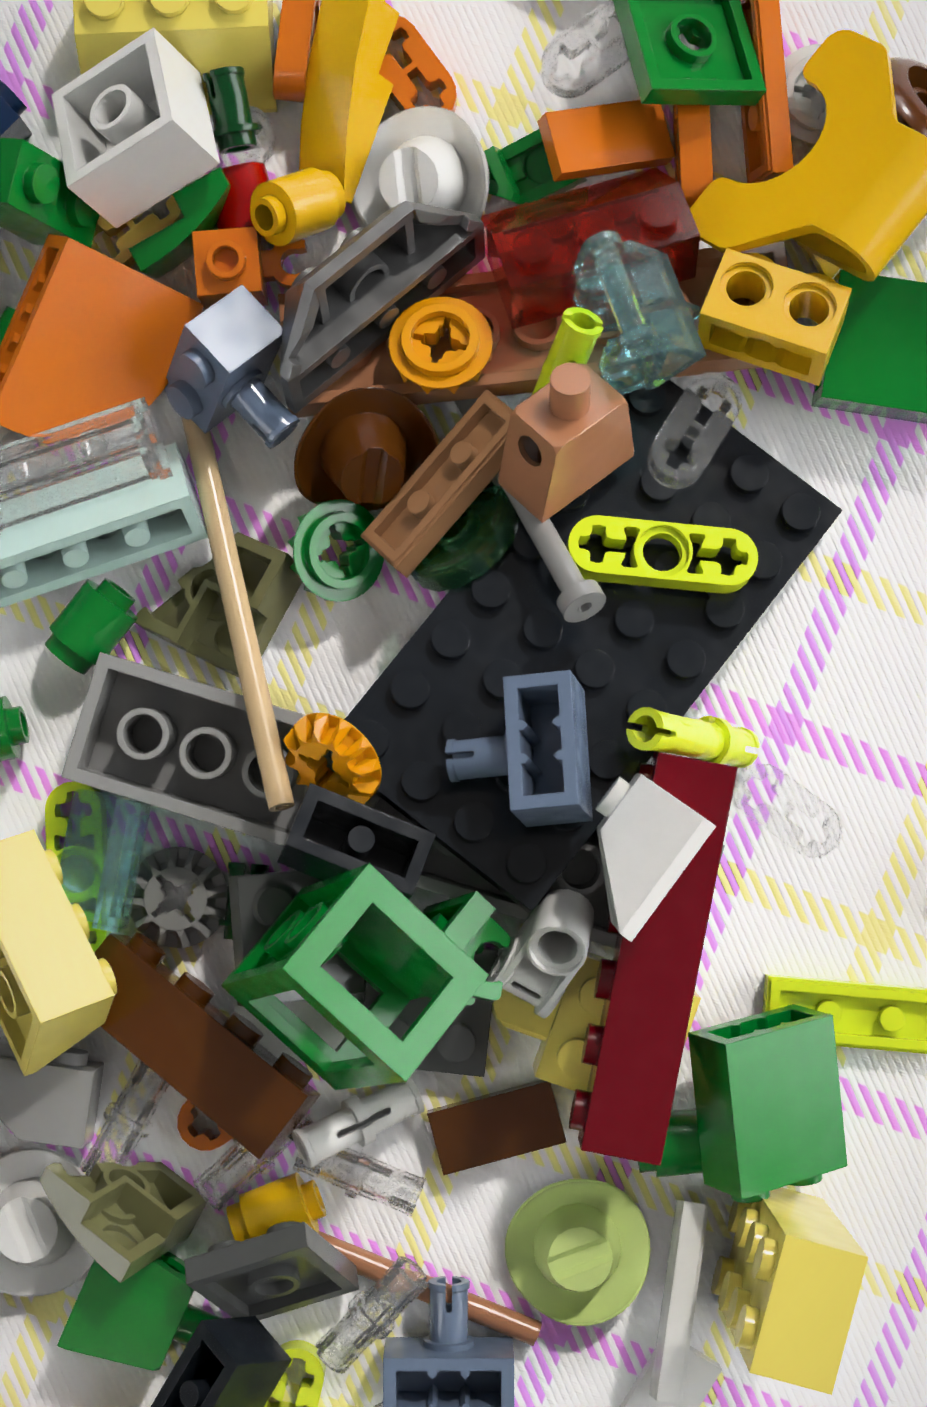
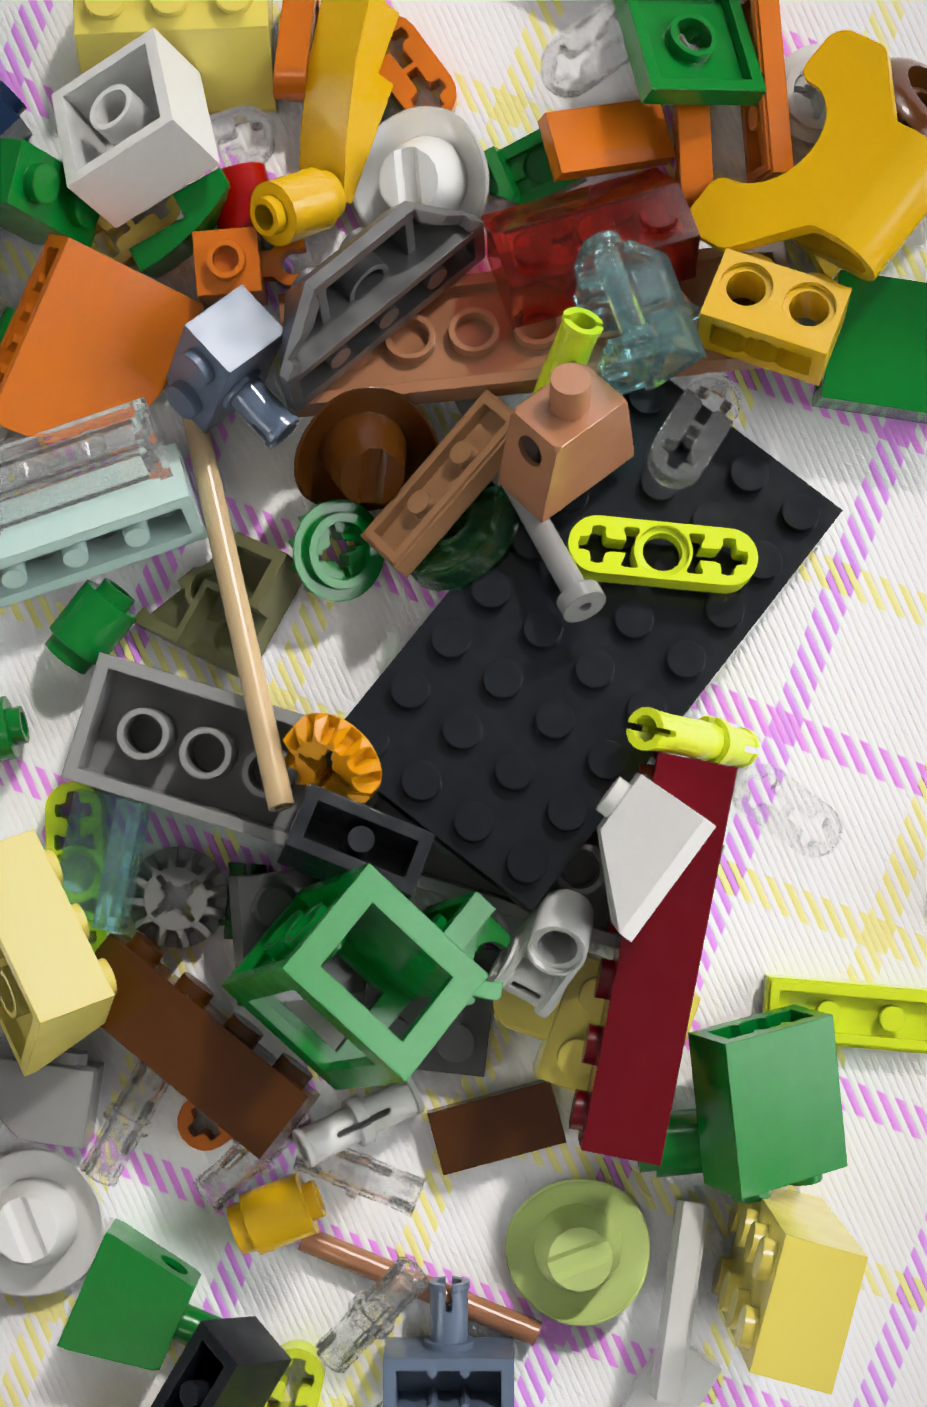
olive slope [39,1162,209,1283] -> none
dark grey plate [184,1221,359,1320] -> none
dark green pin [203,66,261,154] -> none
light orange gear [389,297,493,394] -> none
sand blue brick [445,670,593,827] -> none

